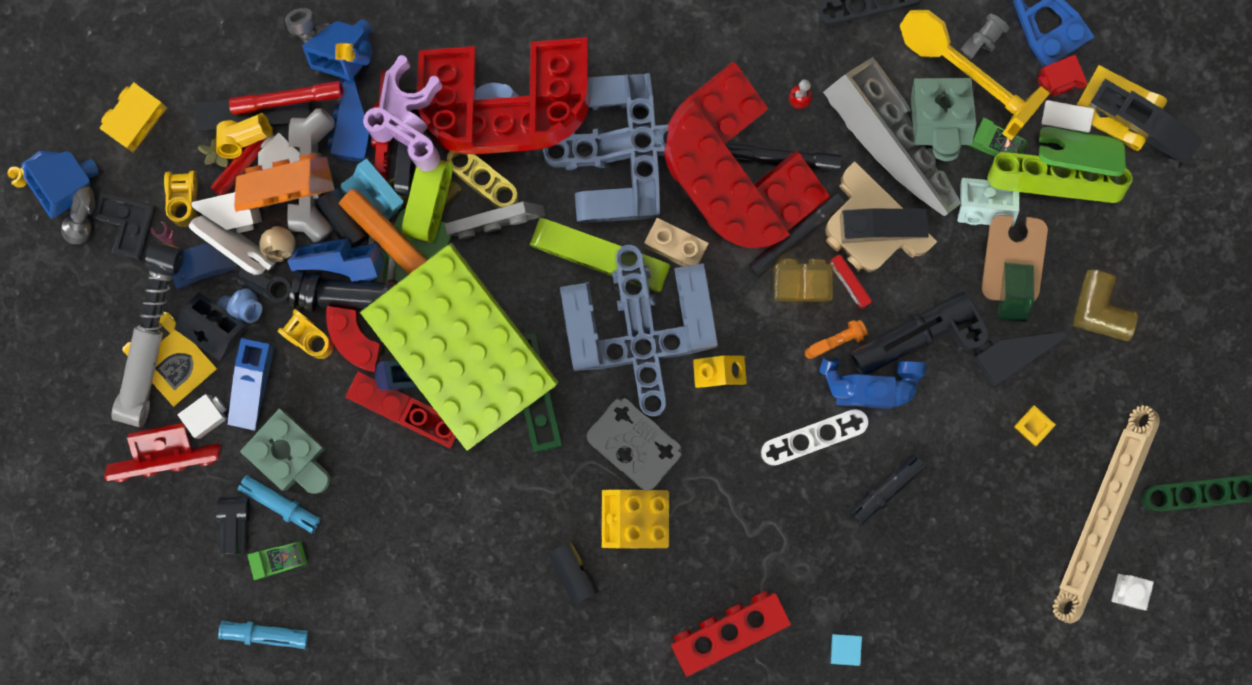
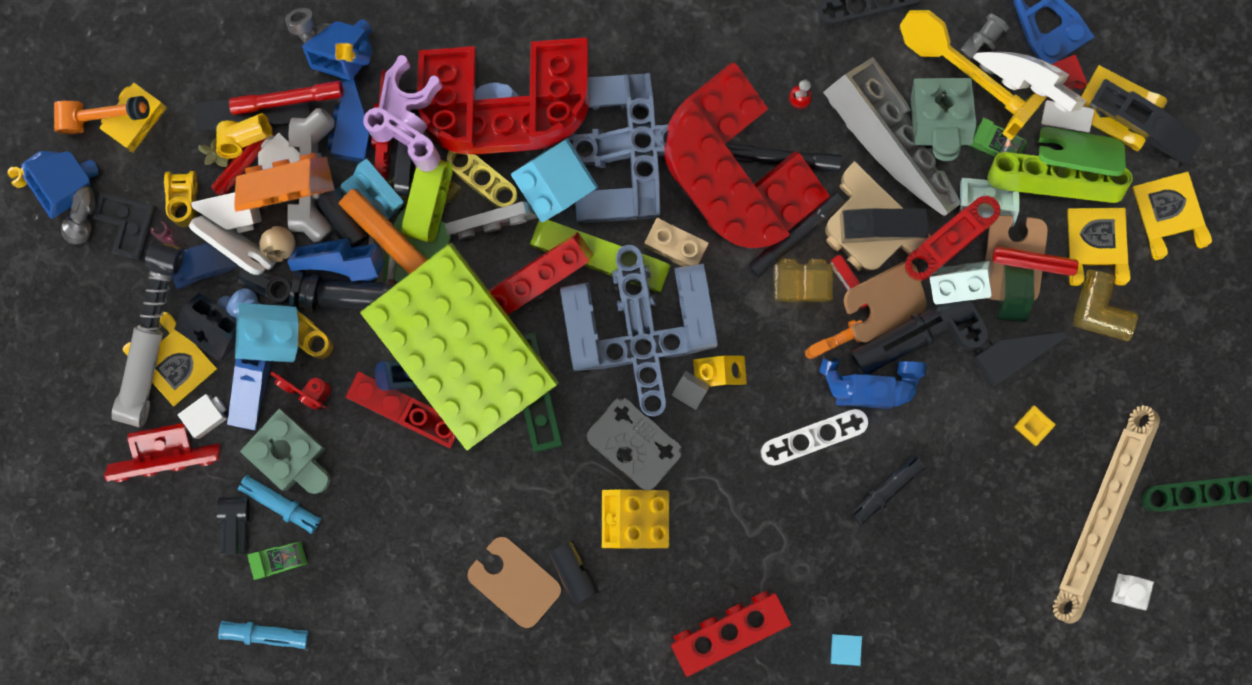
red brick [326,306,383,374] -> none
none -> orange piece [54,96,150,134]
none -> medium azure slope [235,303,298,362]
none -> red hinge [271,372,331,410]
none -> medium nougat piece [467,537,561,628]
none -> red brick [488,231,594,315]
none -> medium azure slope [511,138,598,223]
none -> dark grey tile [671,371,710,410]
none -> medium nougat piece [844,261,927,342]
none -> red plate [905,195,1001,281]
none -> light aqua bracket [930,260,992,304]
none -> white slope [973,51,1086,112]
none -> red axle [992,247,1079,276]
none -> yellow flag [1067,208,1130,286]
none -> yellow flag [1132,172,1212,260]

